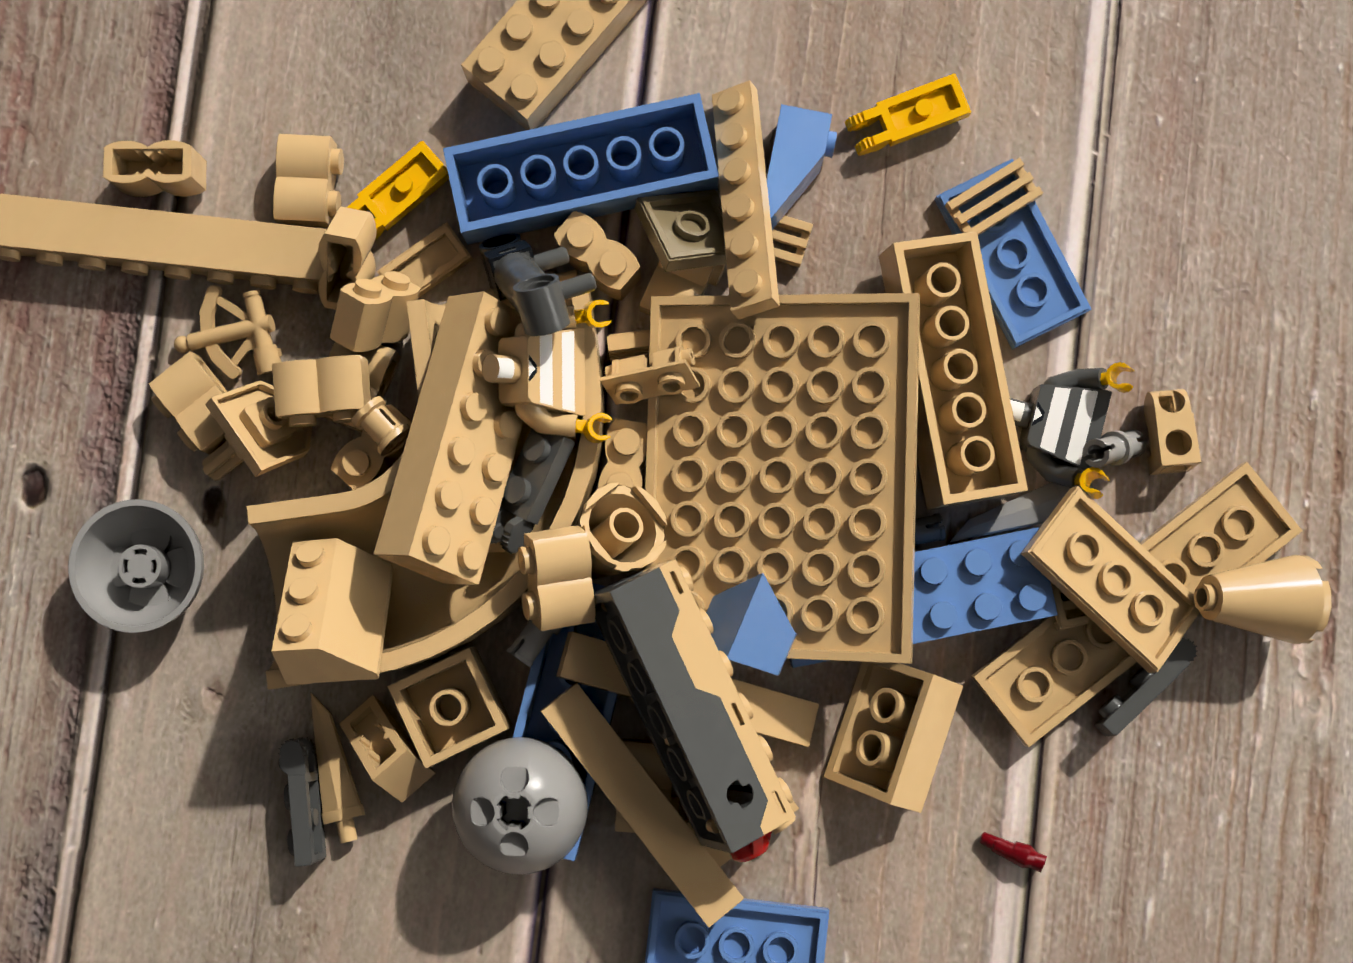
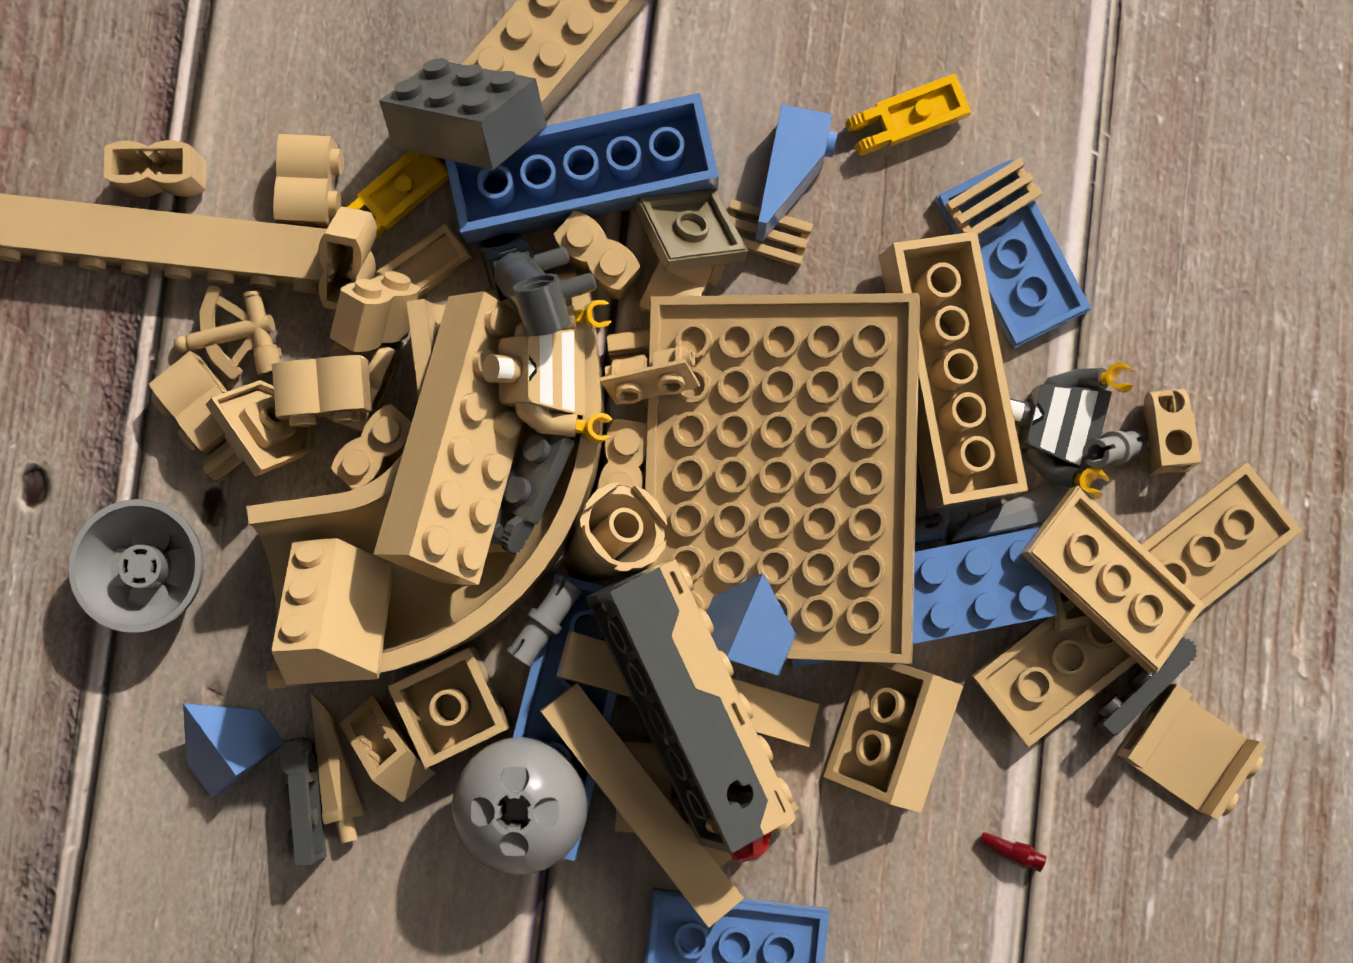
tan bush [351,396,410,456] -> none
tan brick [517,525,595,631] -> none
tan plate [712,80,780,320] -> none
tan cone [1194,555,1332,644] -> none
none -> medium blue slope [183,703,284,798]
none -> dark grey brick [379,58,547,170]
none -> tan panel [1116,683,1267,821]

